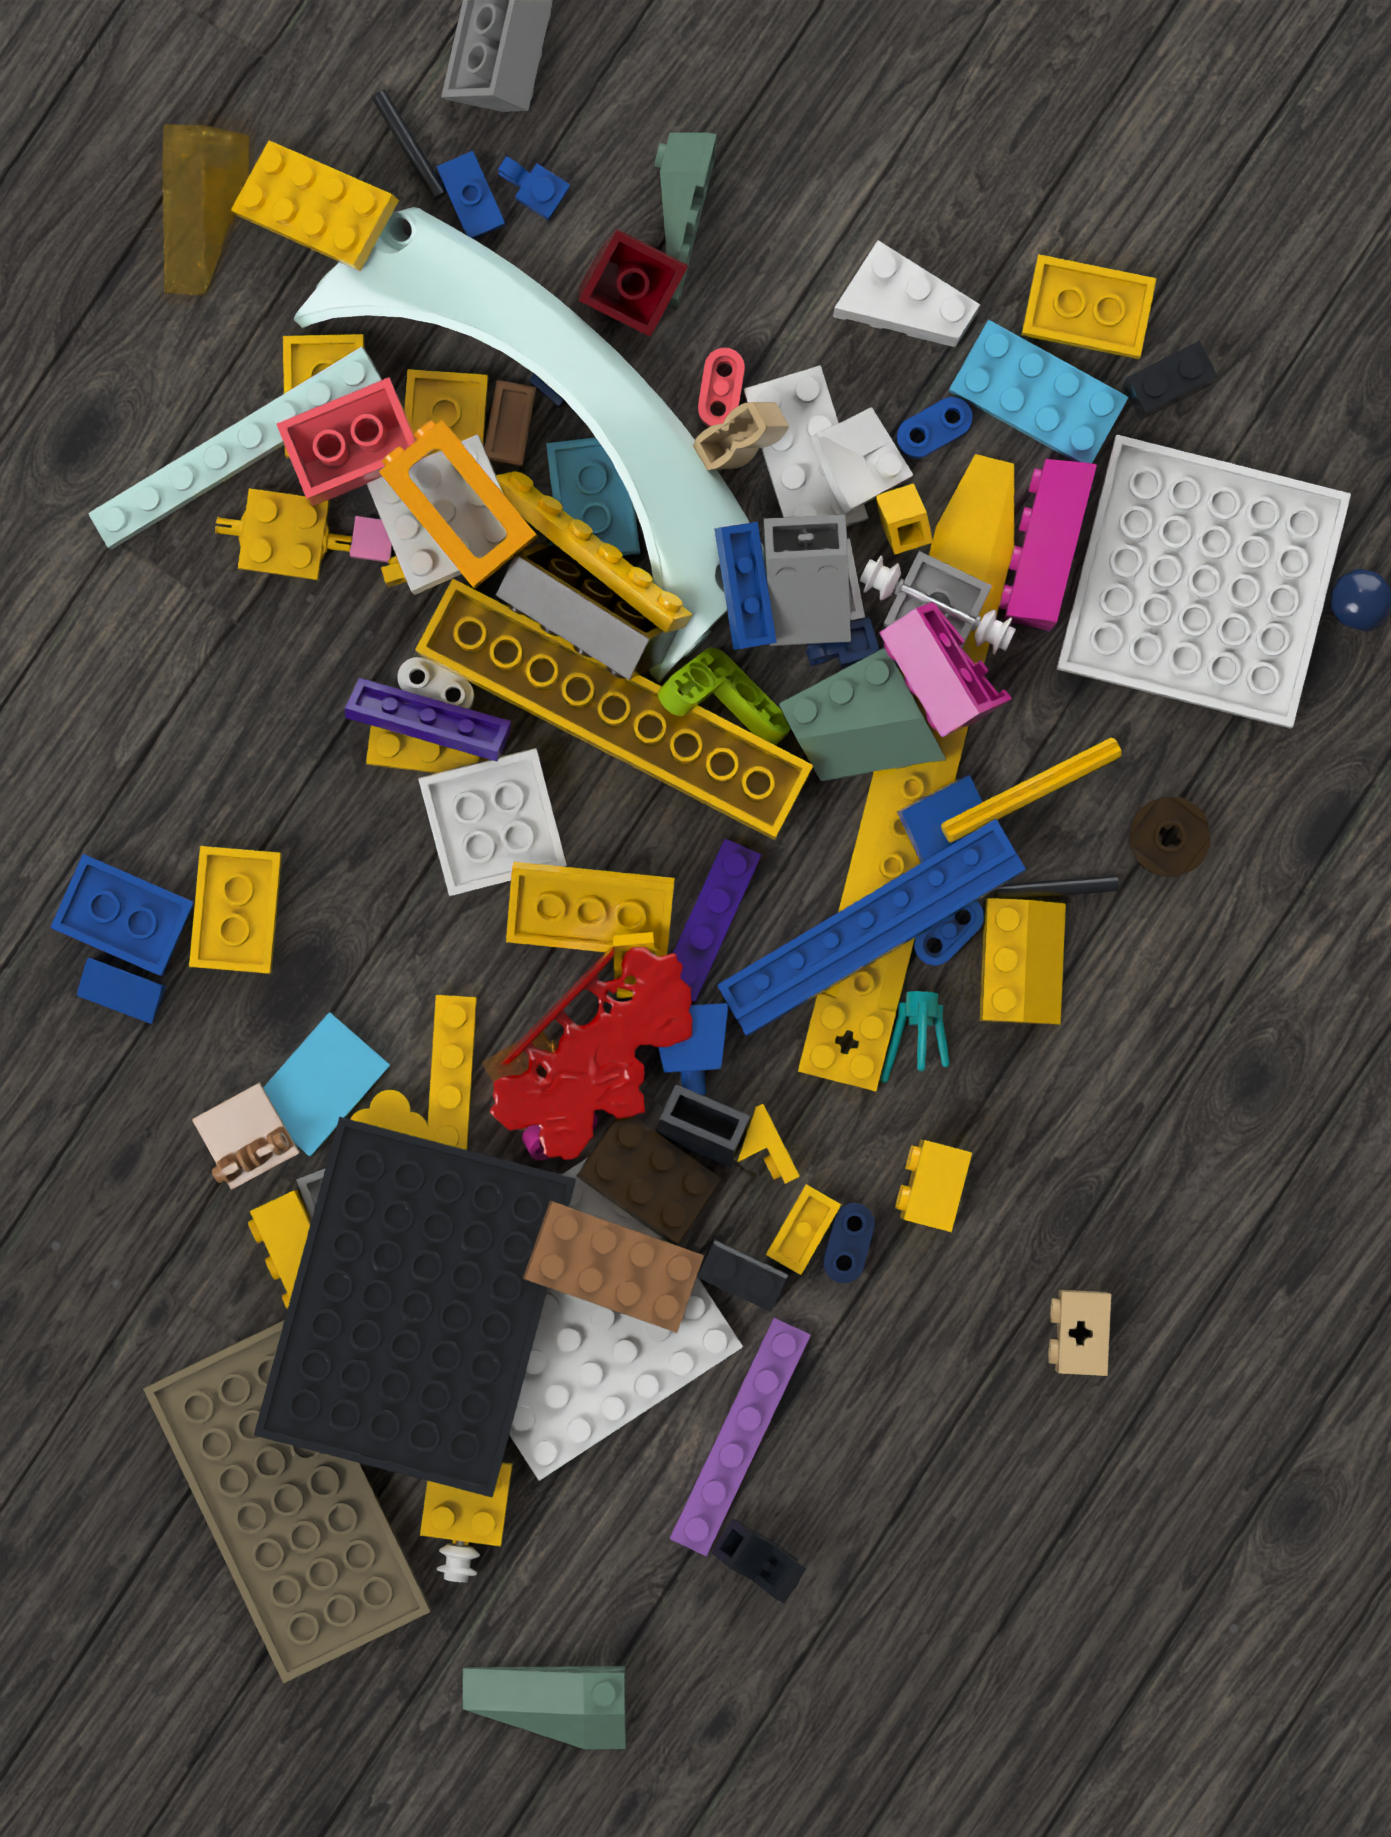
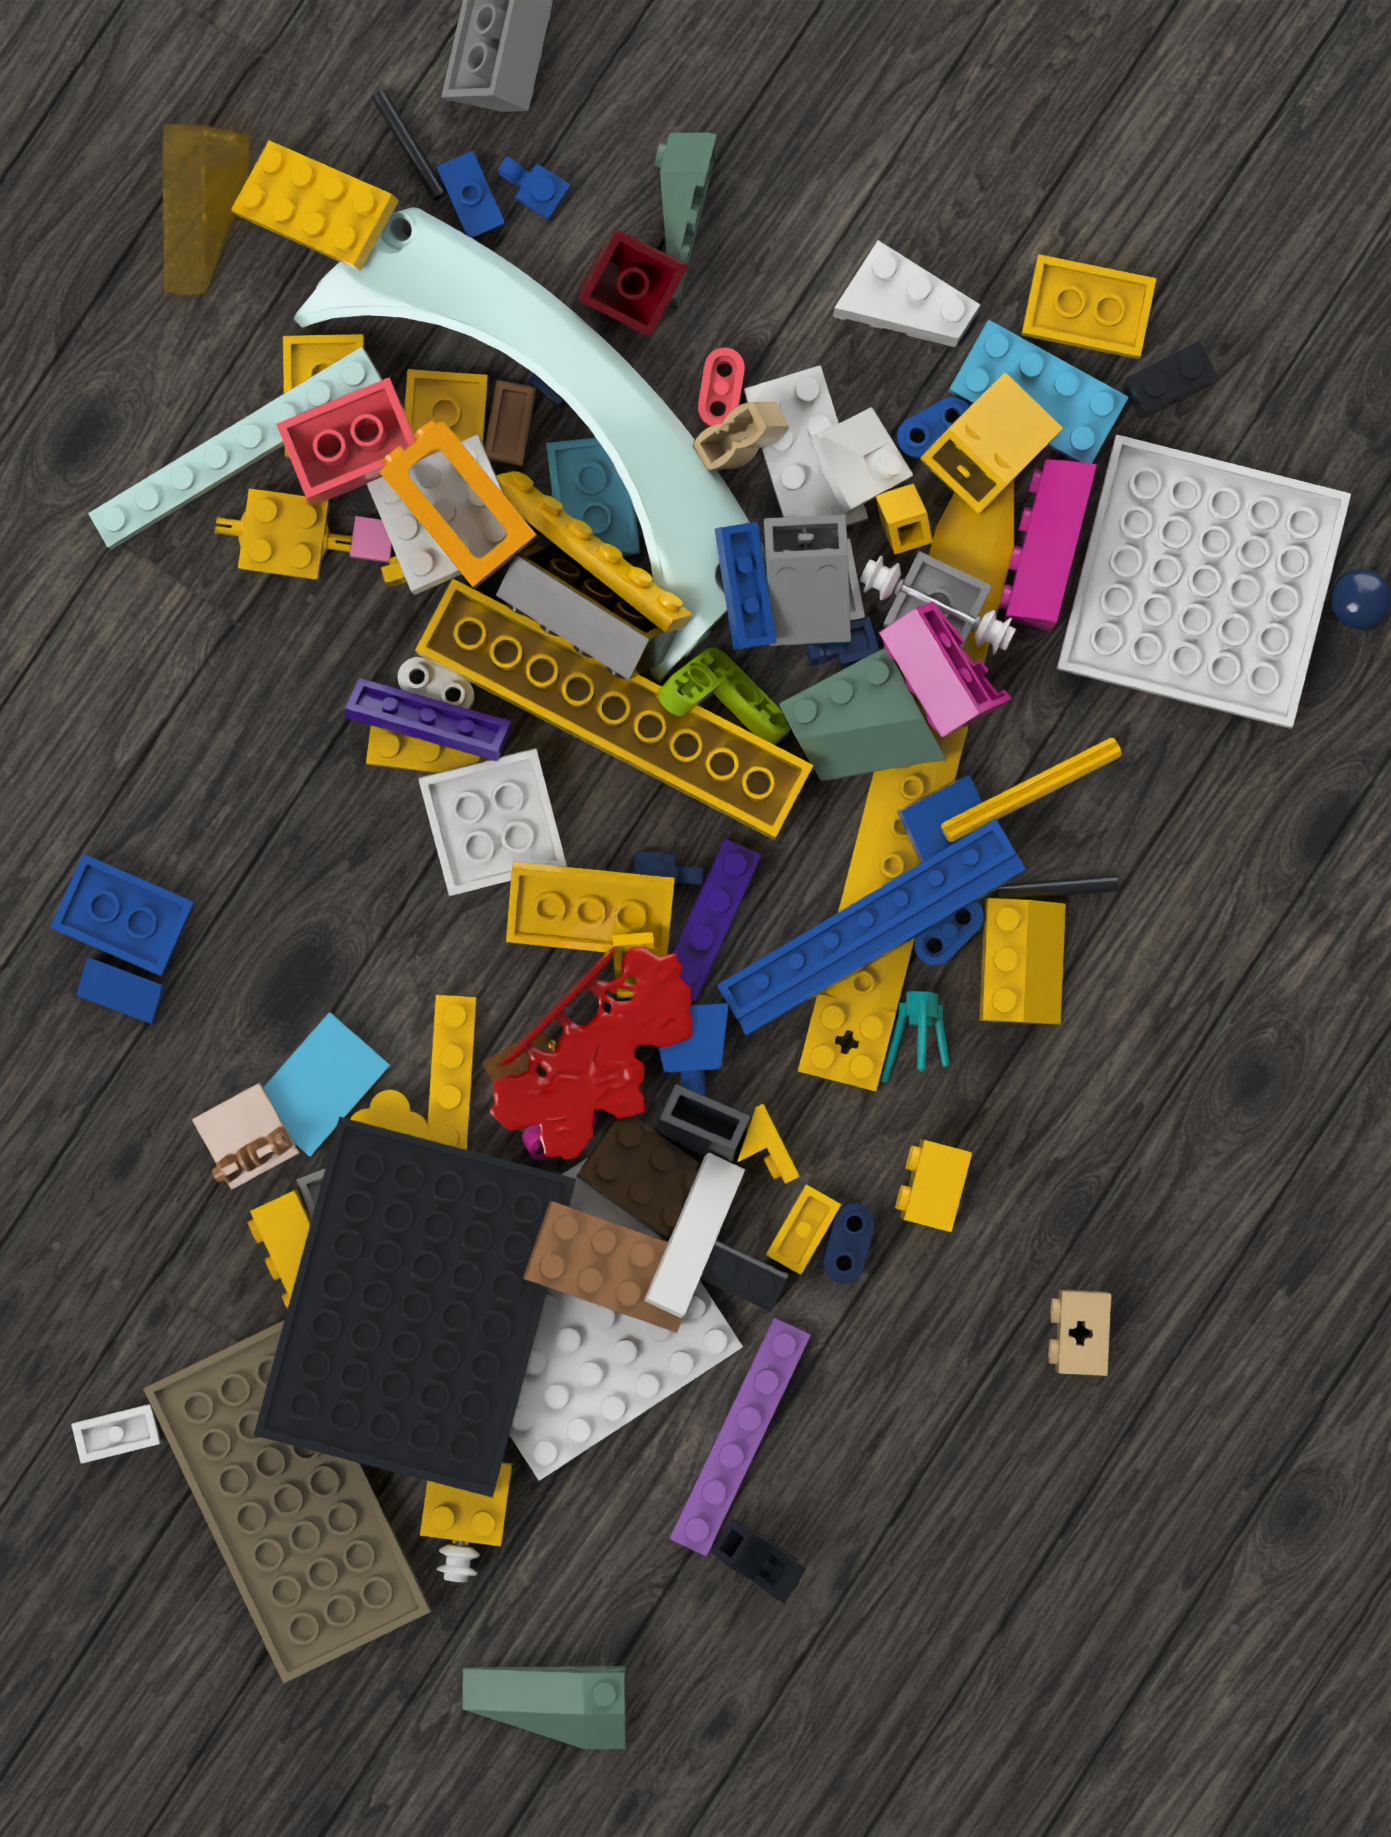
yellow plate [189,846,282,974] -> none
dark brown plate [1128,797,1210,878] -> none
none -> white plate [71,1404,162,1464]
none -> dark blue plate [634,851,704,895]
none -> white tile [644,1153,745,1318]
none -> yellow slope [920,372,1063,516]

